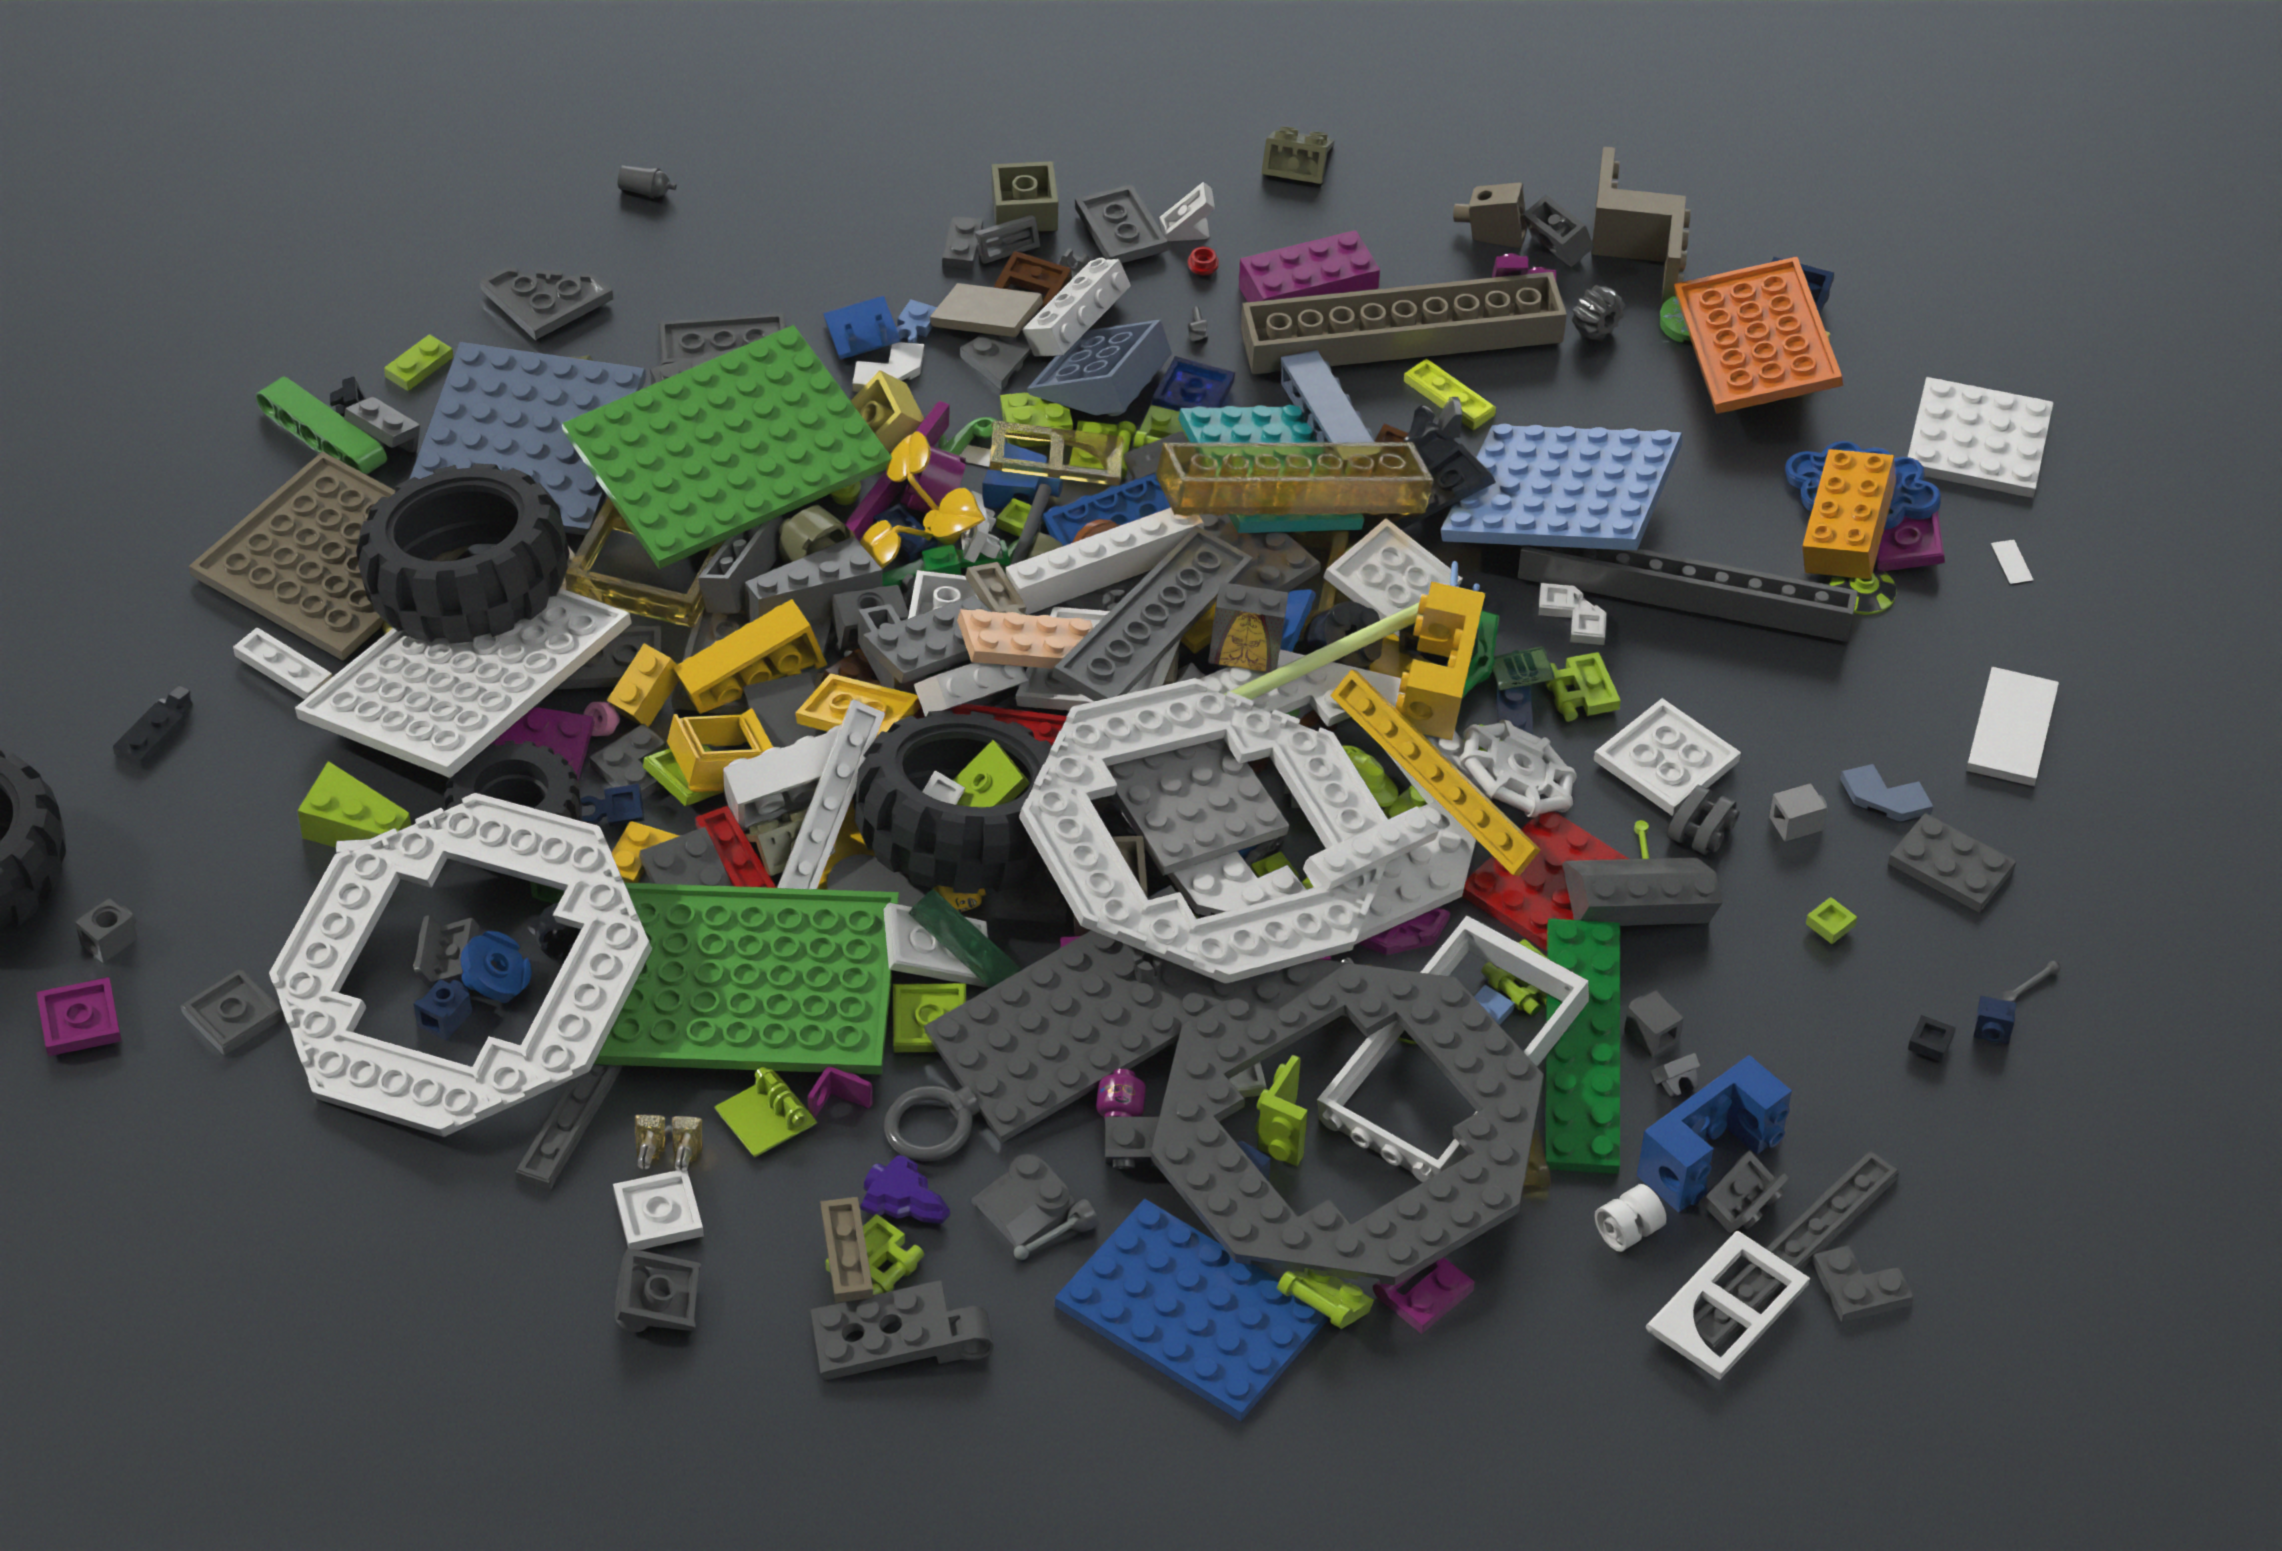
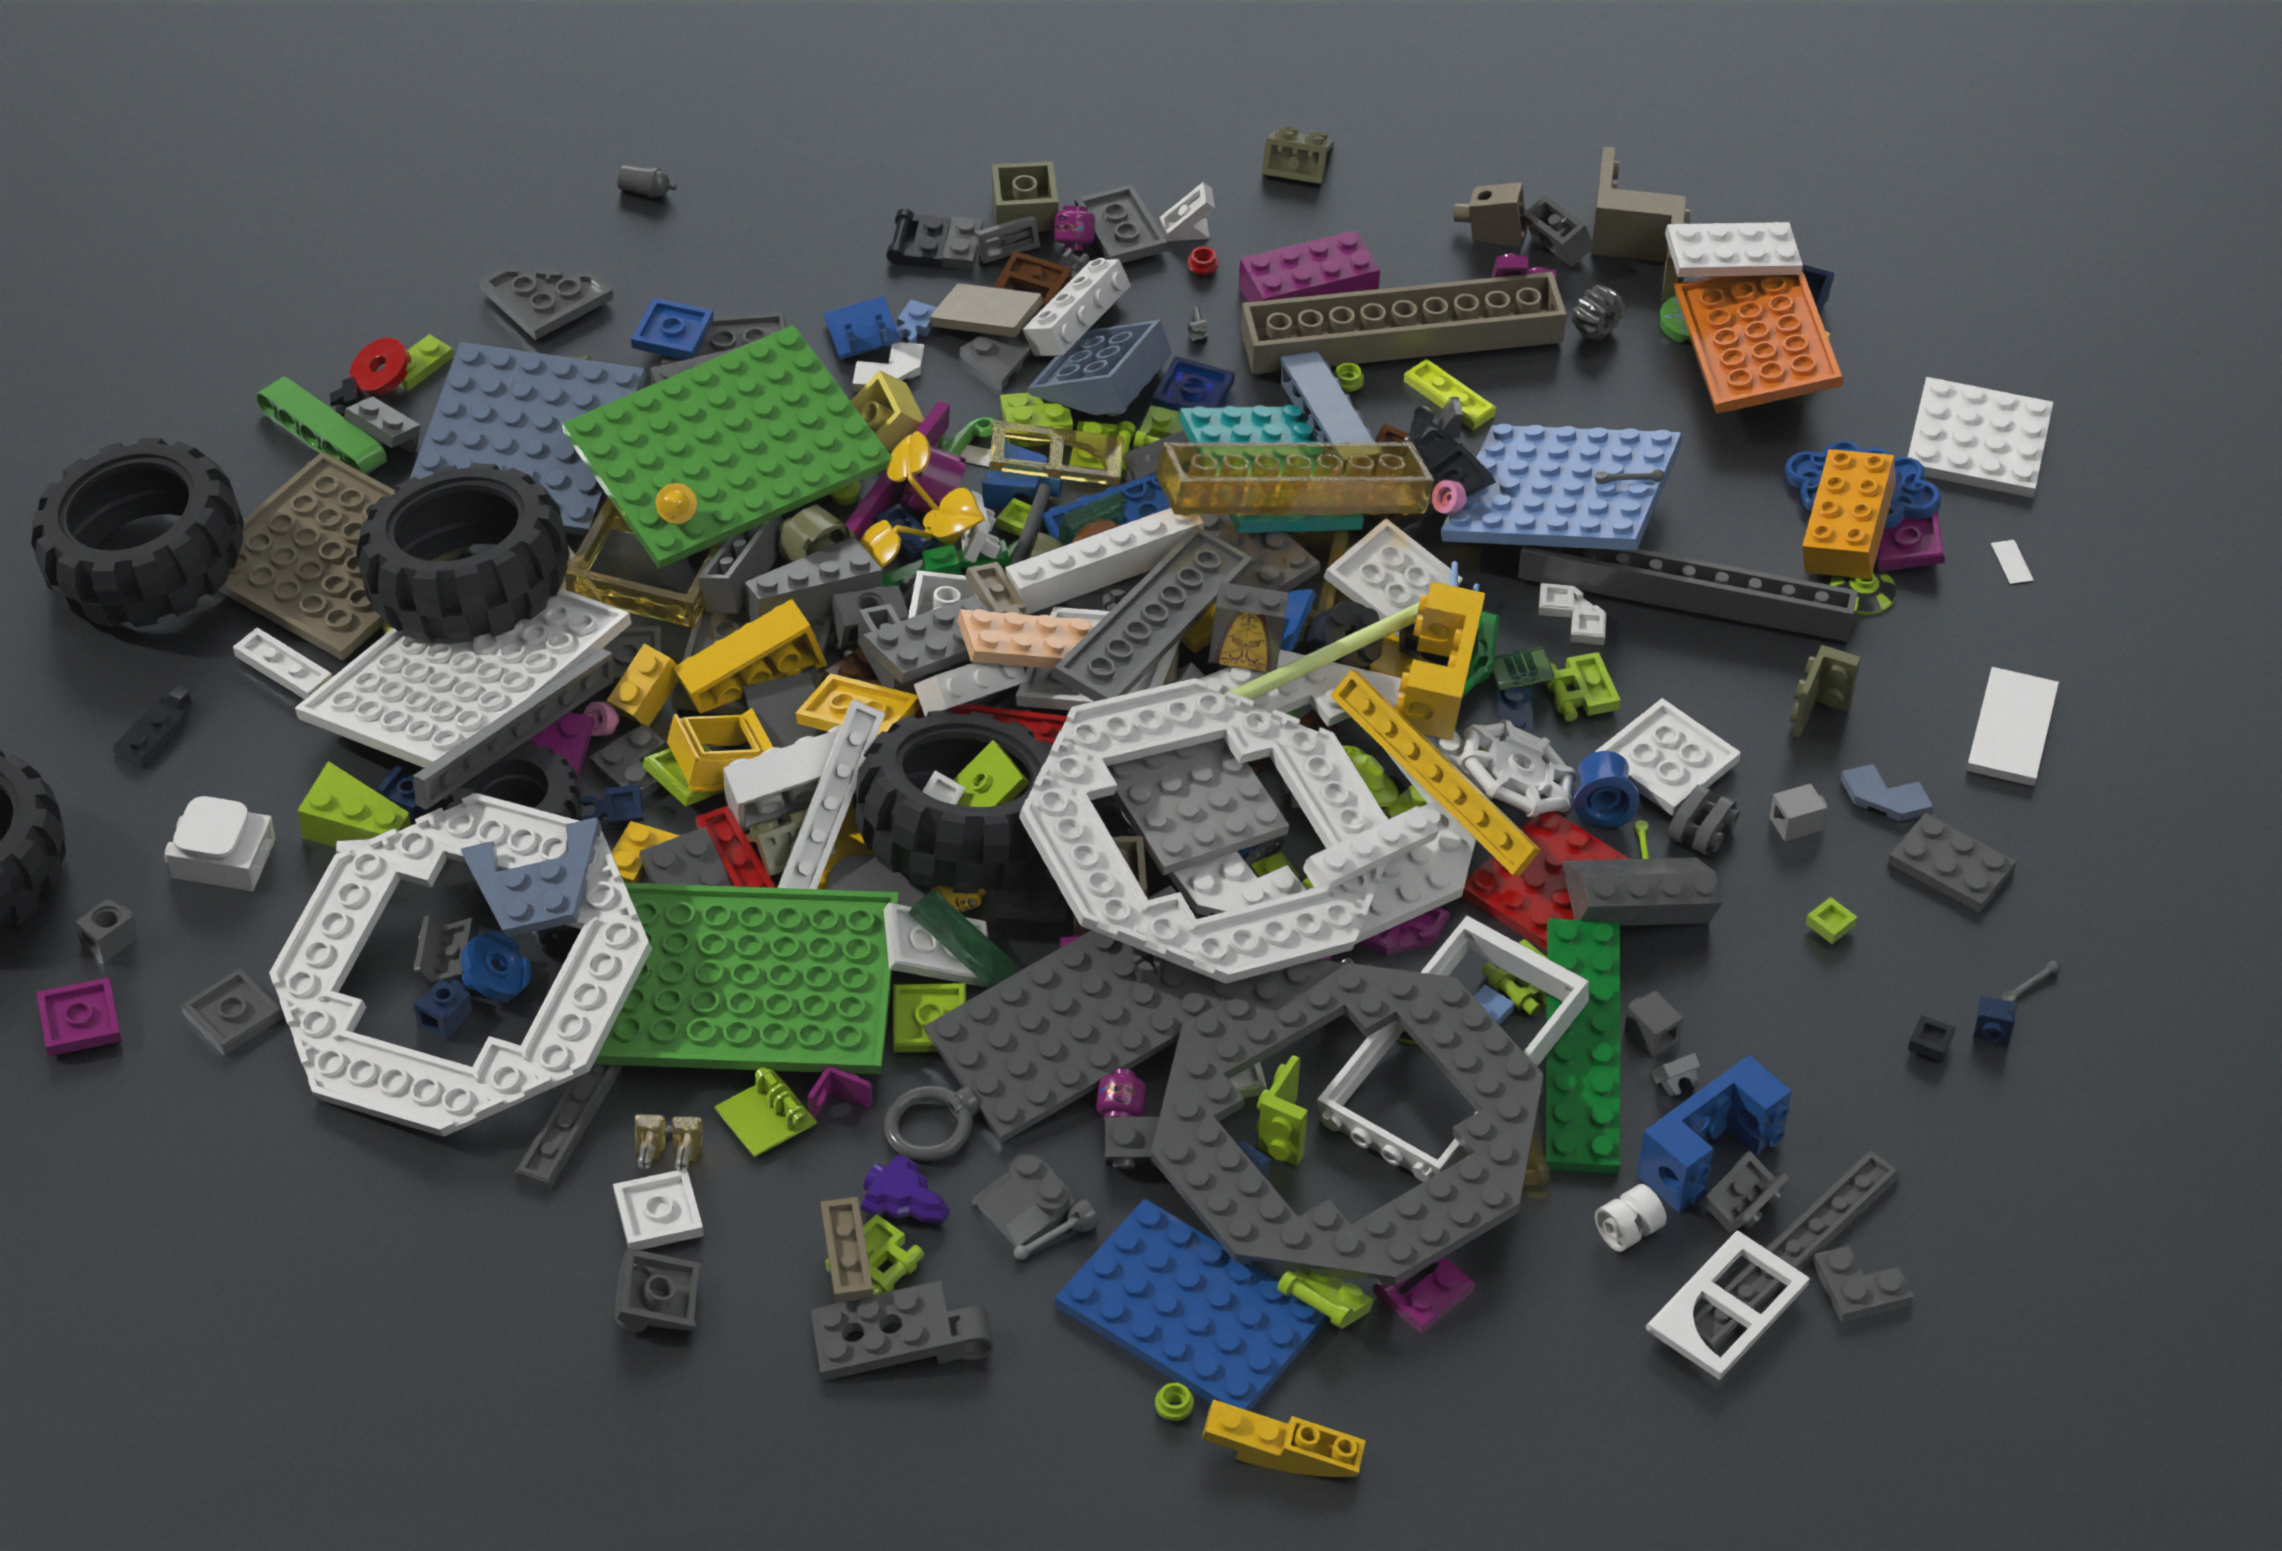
none -> black tyre [31,438,244,628]
none -> white brick [164,796,276,892]
none -> red tile [350,337,411,396]
none -> dark blue brick [377,766,435,825]
none -> dark grey plate [413,648,614,810]
none -> sand blue wing [461,817,601,938]
none -> blue plate [631,297,714,360]
none -> yellow hat [655,483,698,524]
none -> black plate [886,208,951,268]
none -> magenta head [1054,206,1095,251]
none -> clear green plate [1058,491,1126,546]
none -> lime plate [1155,1383,1194,1421]
none -> yellow slope [1202,1399,1366,1477]
none -> lime plate [1333,363,1364,392]
none -> bright pink tile [1432,480,1467,515]
none -> blue piece [1573,751,1640,827]
none -> dark grey hinge [1594,469,1664,484]
none -> white plate [1665,222,1803,277]
none -> olive bracket [1790,645,1861,738]

